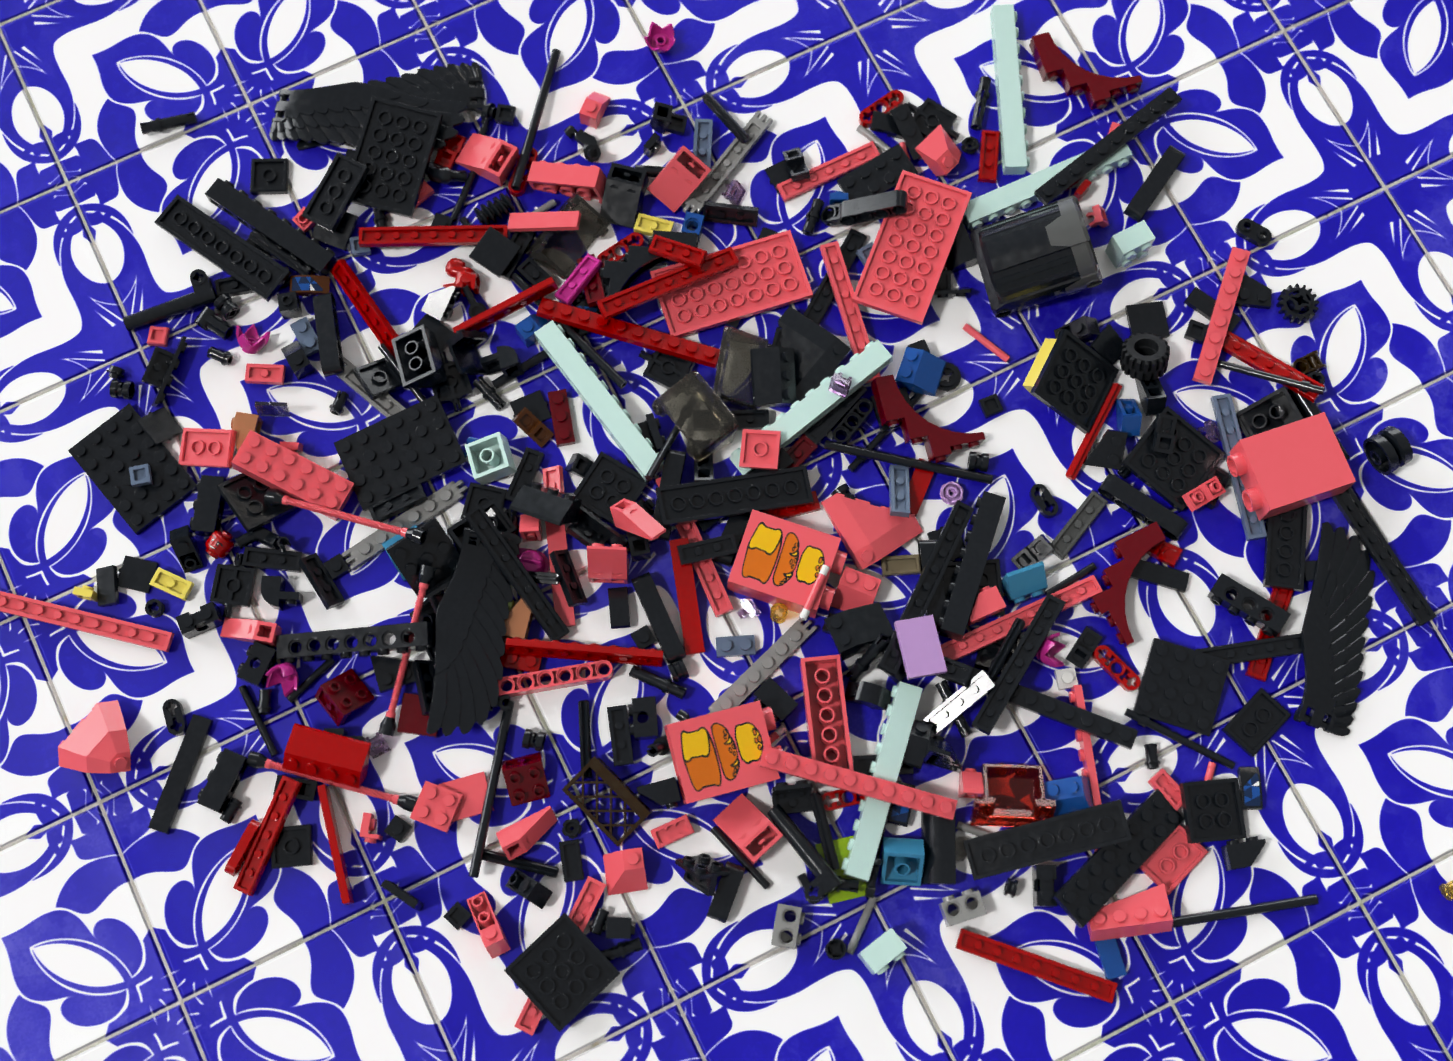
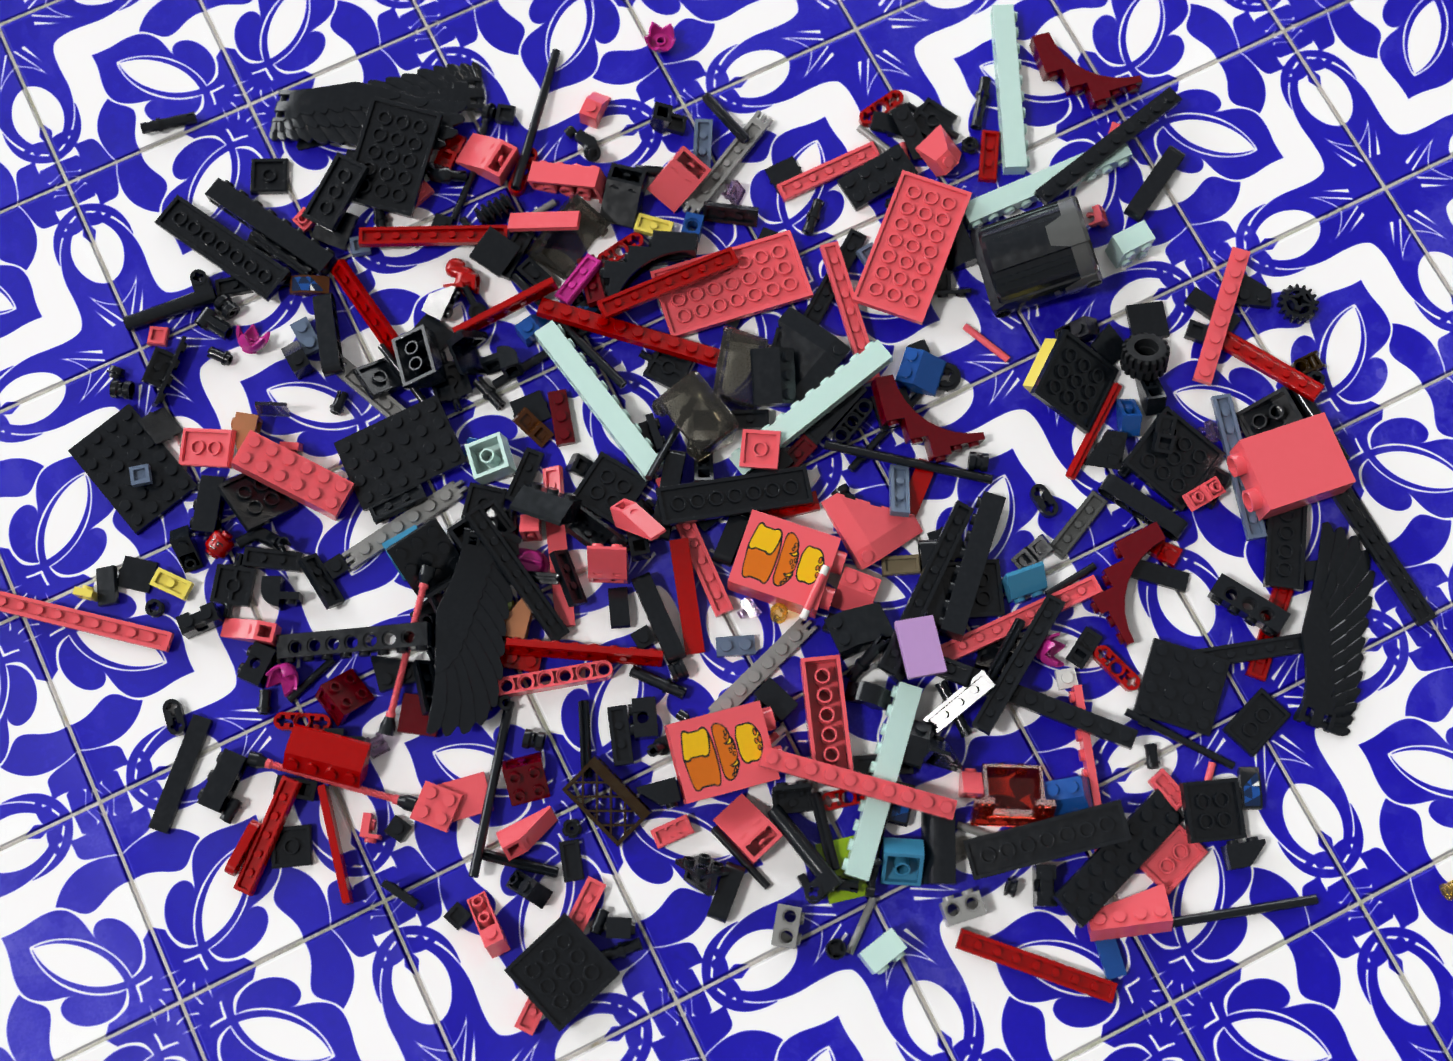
coral brick [58,700,131,774] -> none
black bar [238,685,279,757] -> none
coral plate [245,363,286,385] -> none
coral hose [265,488,427,545] -> none
black brick [277,291,303,320] -> none
coral slope [603,847,648,896] -> none
black plate [643,133,661,158] -> none
red tile [648,234,707,270] -> none
black plate [677,534,738,566] -> none
black slope [782,148,810,182] -> none
black piece [821,190,907,226] -> none
clear purple tile [828,372,852,398] -> none
blue plate [829,191,848,205] -> none
lavender plate [940,481,963,505] -> none
coral slope [967,586,1006,626] -> none
black tile [978,394,1003,419] -> none
red tile [1074,179,1092,201] -> none
black bar [1217,360,1325,395] -> none
black plate [1235,218,1272,247] -> none
black wheel [1363,426,1413,475] -> none
none -> red beam [273,712,333,731]

